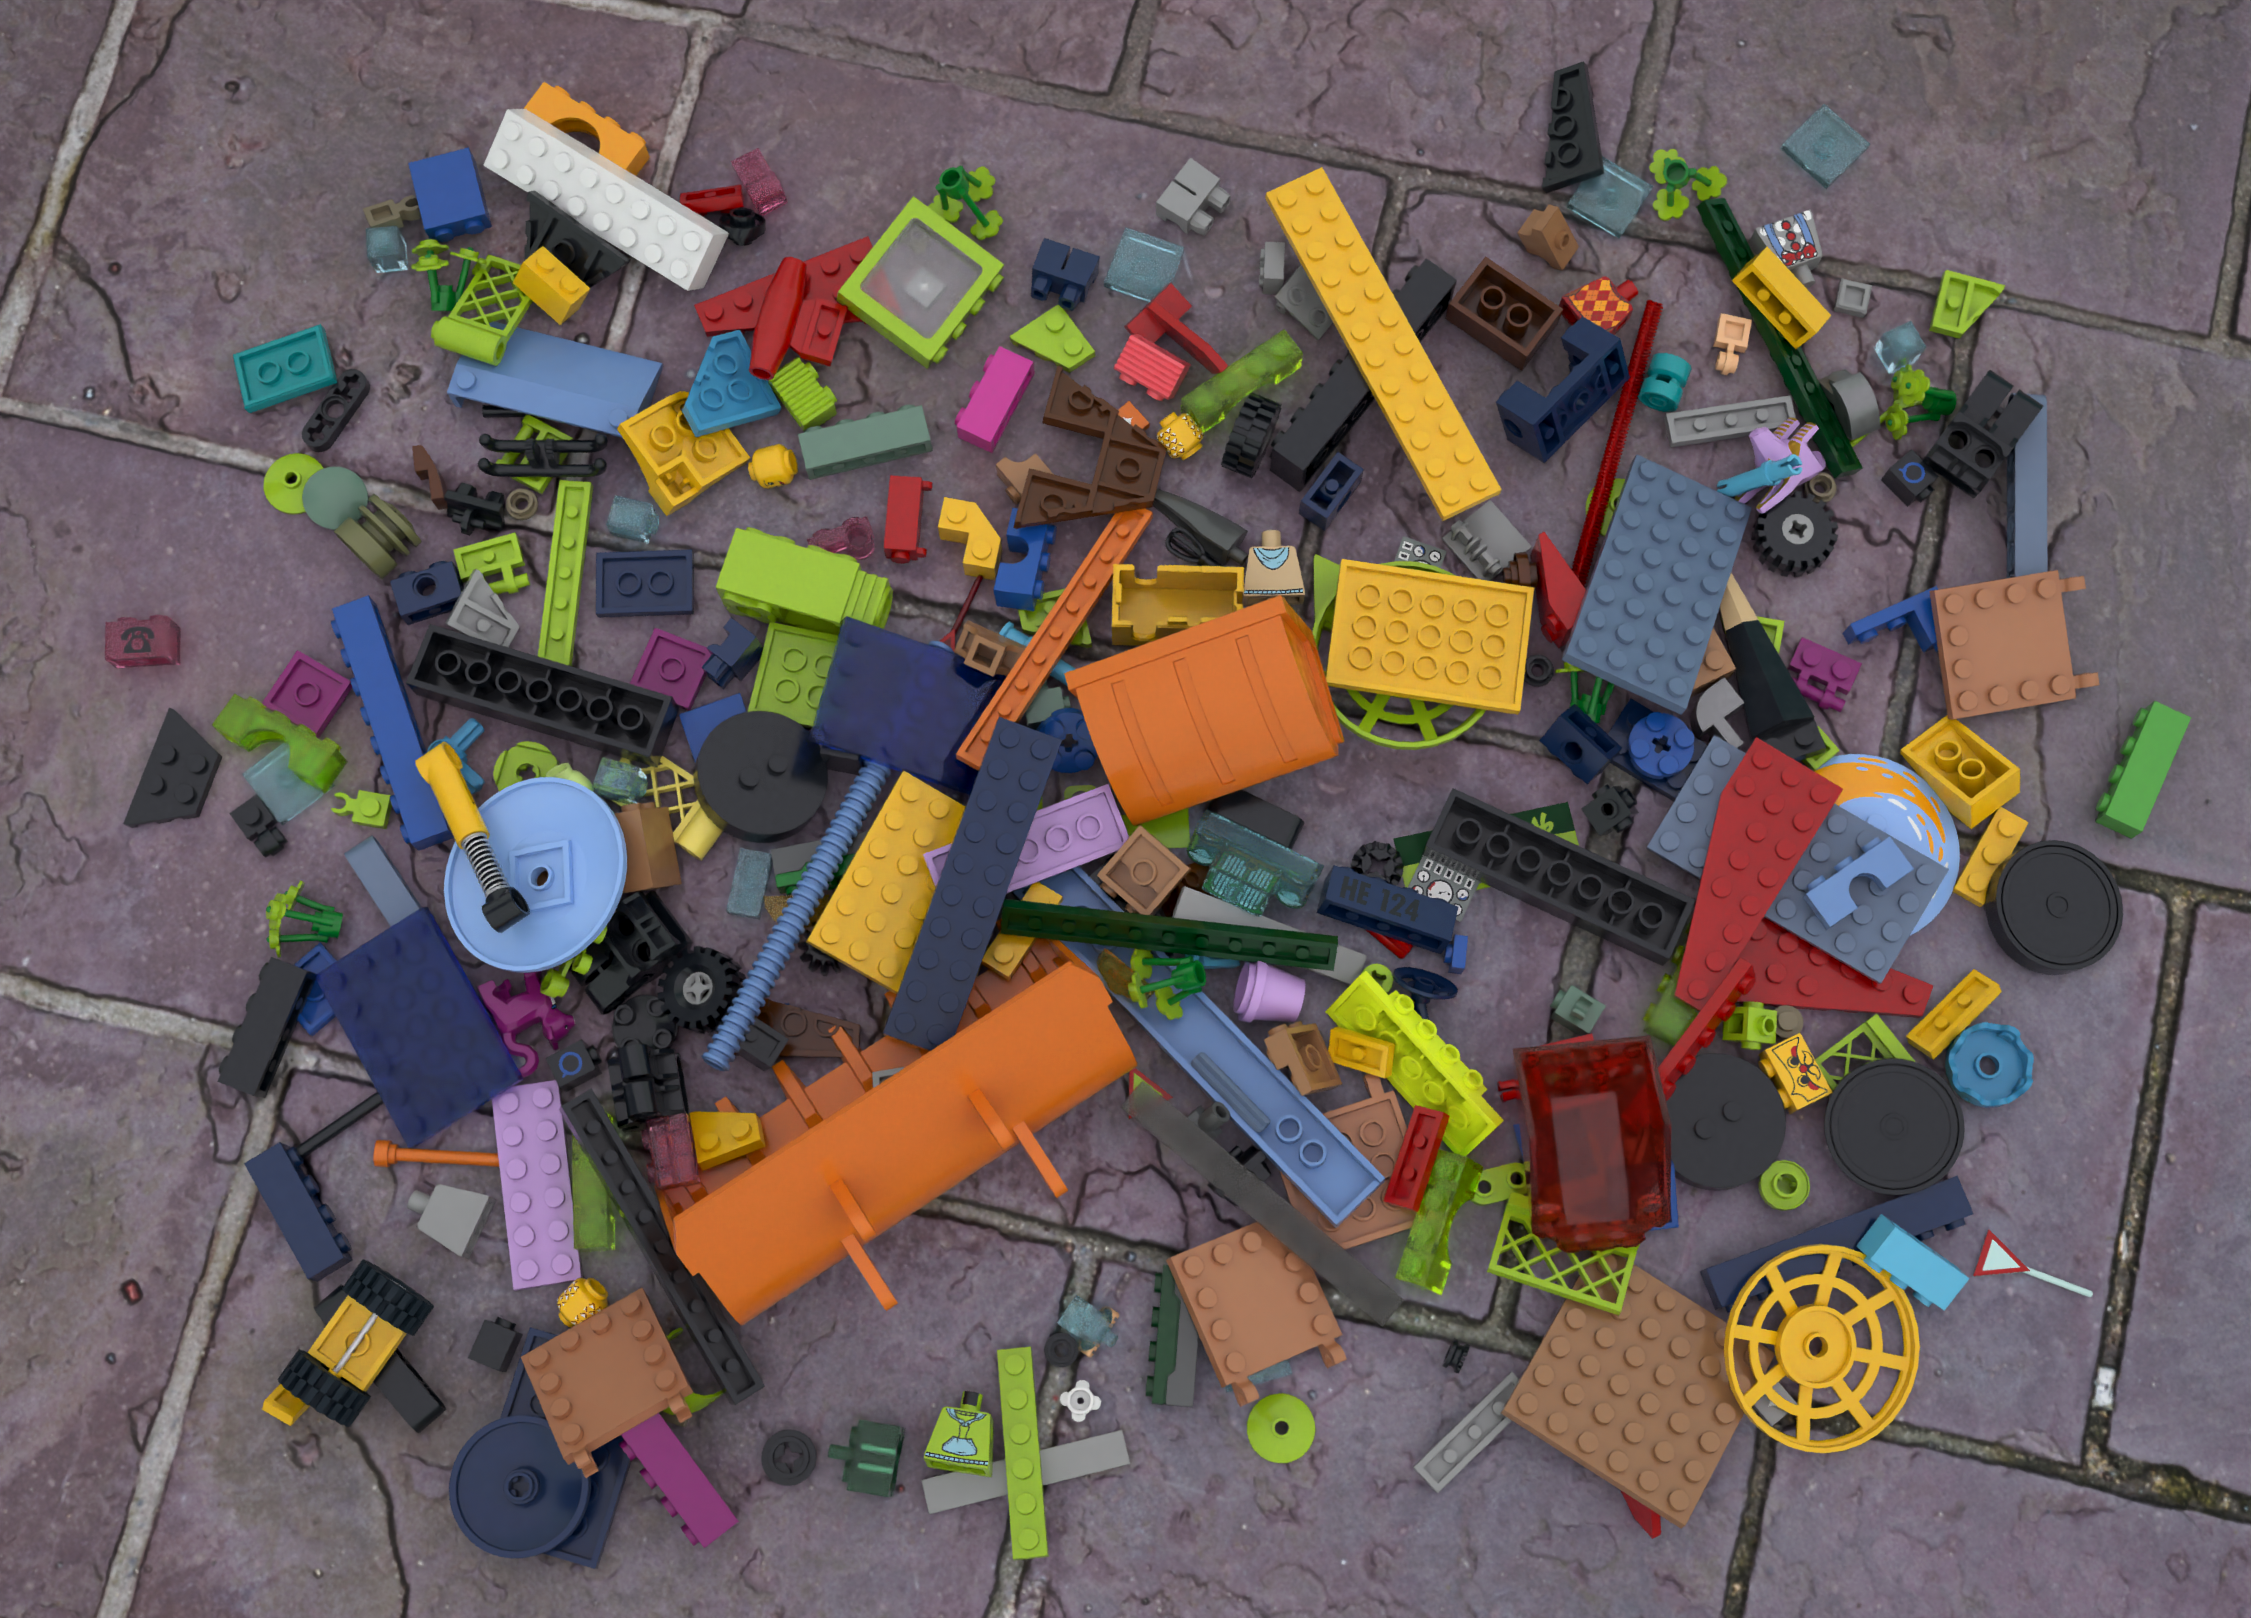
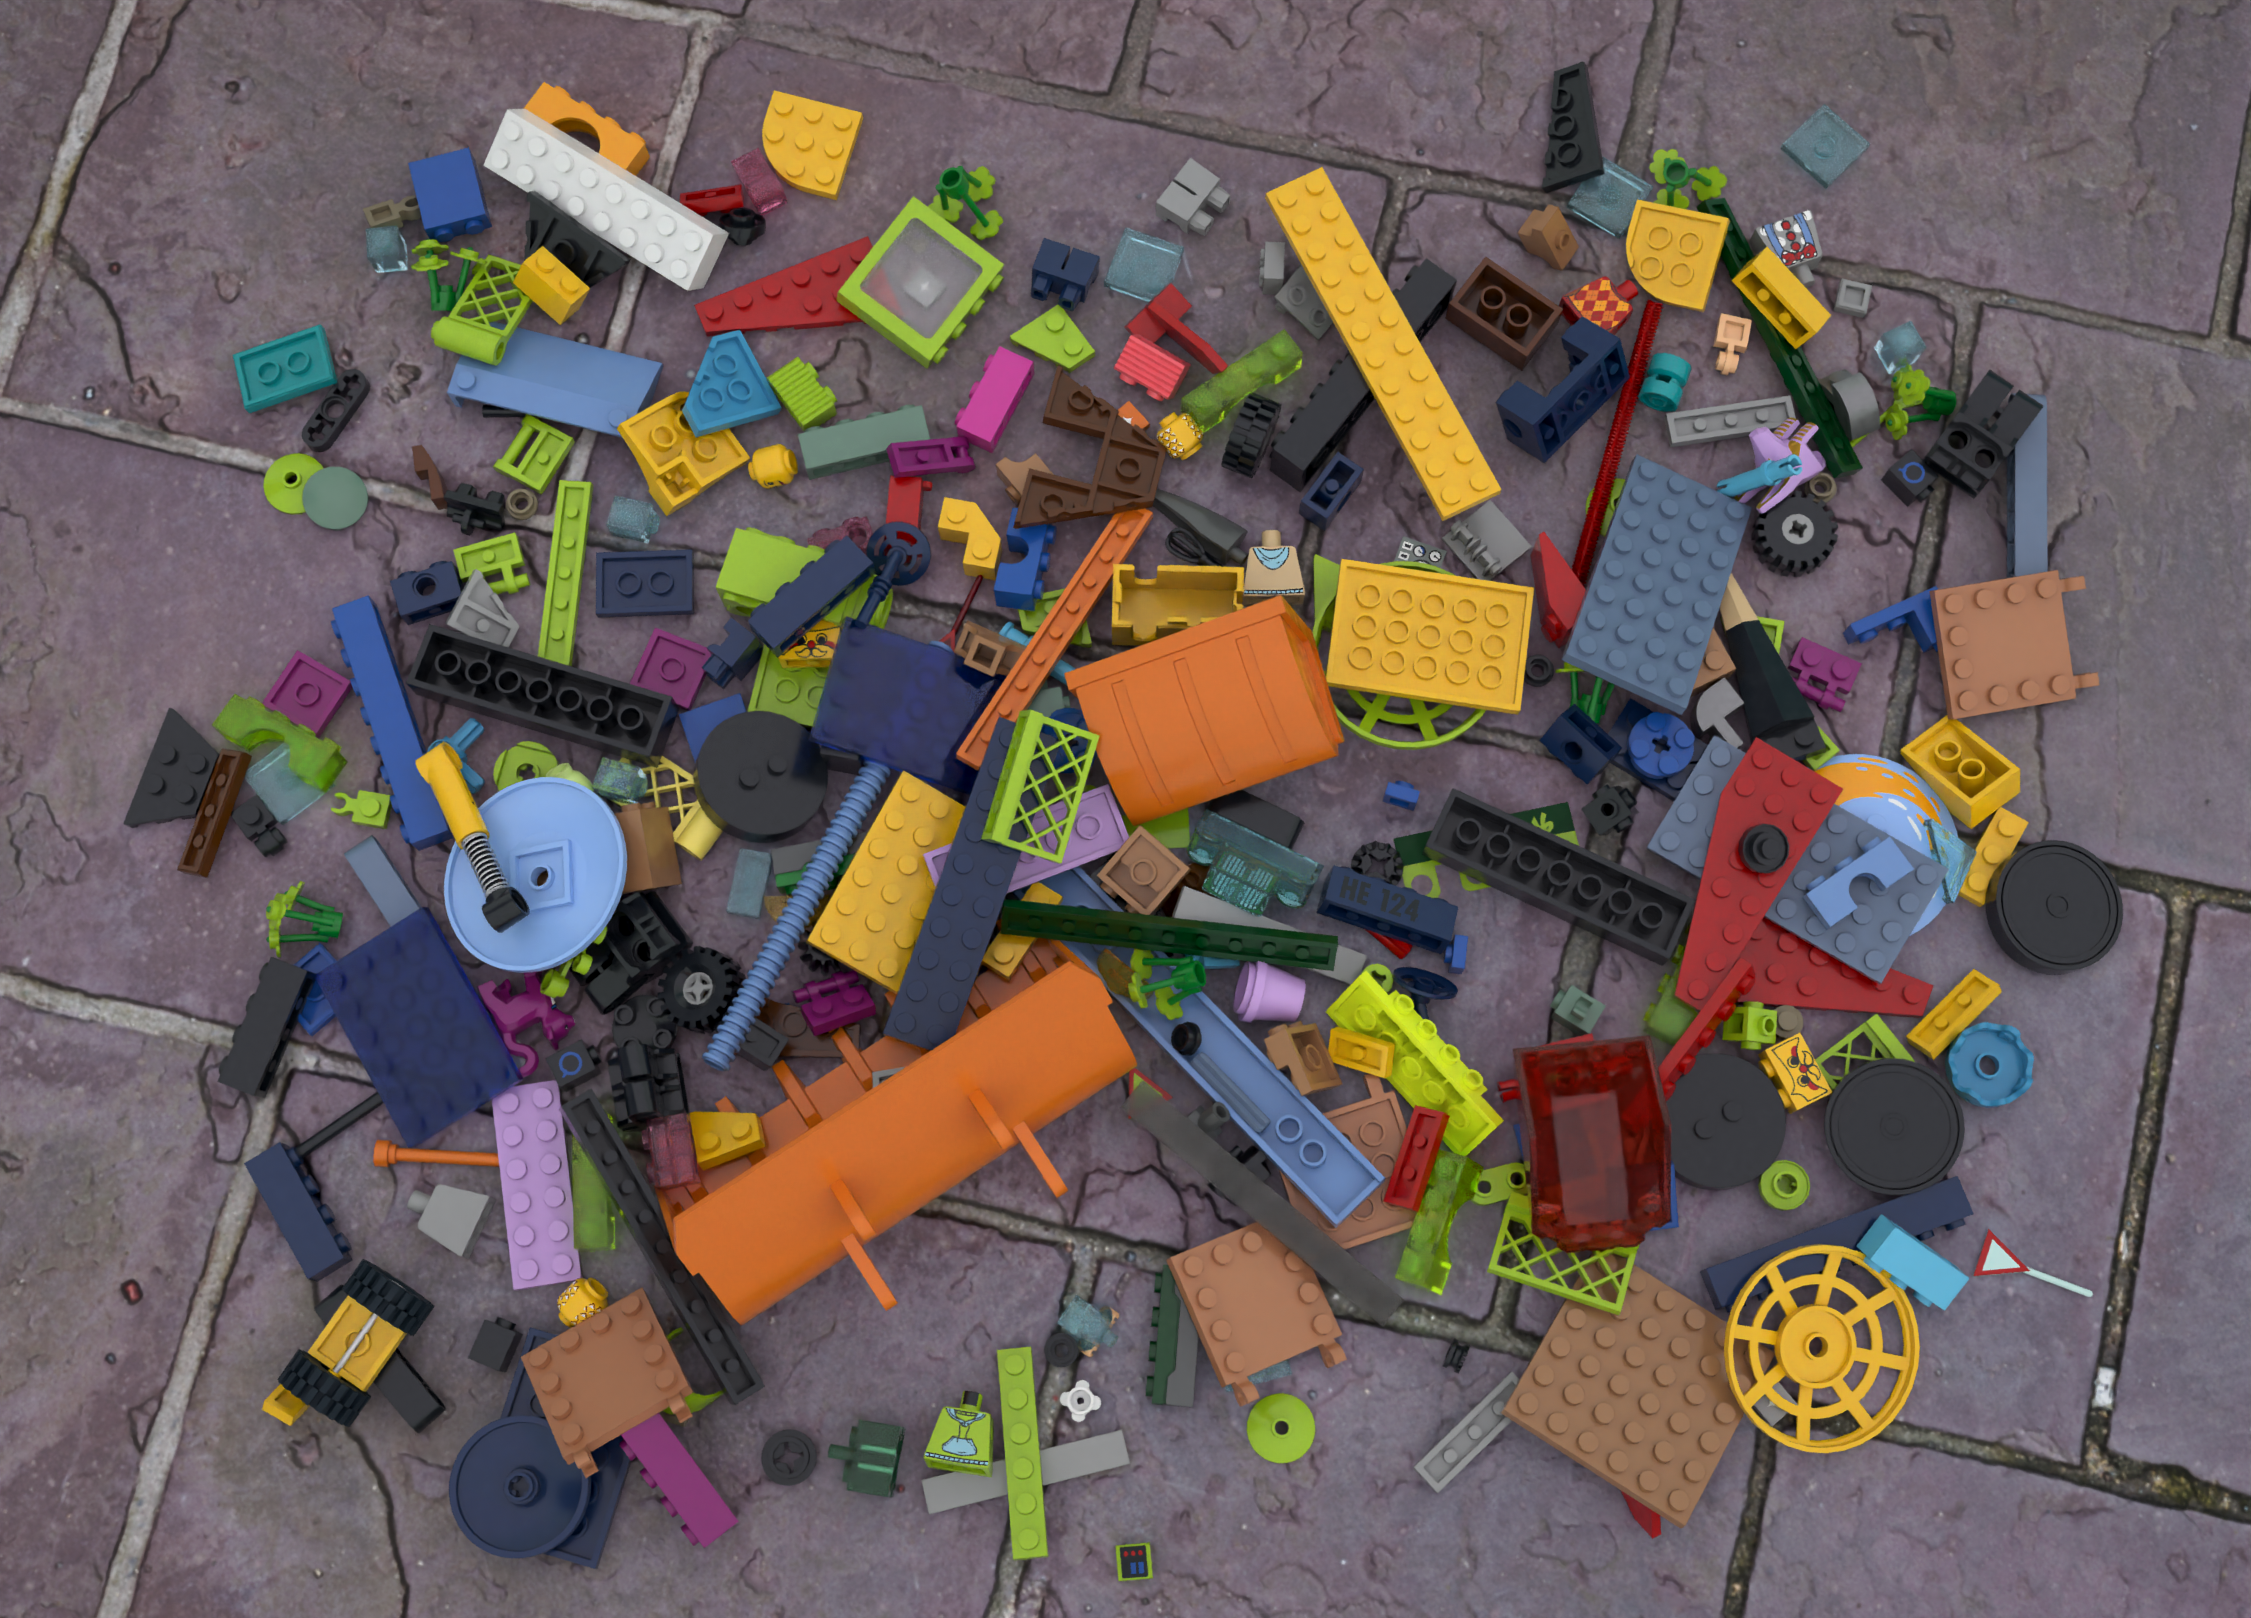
clear pink brick [105,615,181,668] -> none
olive wheel [334,494,422,579] -> none
black piece [478,434,608,477] -> none
red plate [749,257,848,380] -> none
sticker [1408,855,1480,922] -> none
reddish brown plate [1502,552,1538,588] -> none
lime wing [1929,270,2005,339] -> none
bright green brick [2095,701,2191,839] -> none
none -> reddish brown tile [177,748,252,878]
none -> dark blue brick [748,535,876,658]
none -> yellow plate [762,90,863,200]
none -> brick [778,620,847,668]
none -> magenta plate [792,970,876,1036]
none -> dark blue dish [855,521,931,629]
none -> magenta plate [886,437,976,478]
none -> lime fence [981,709,1100,864]
none -> slope [1115,1542,1153,1581]
none -> black plate [1171,1022,1202,1056]
none -> blue plate [1382,781,1420,811]
none -> yellow plate [1626,199,1730,312]
none -> black plate [1738,824,1789,873]
none -> clear light blue tile [1923,819,1977,904]

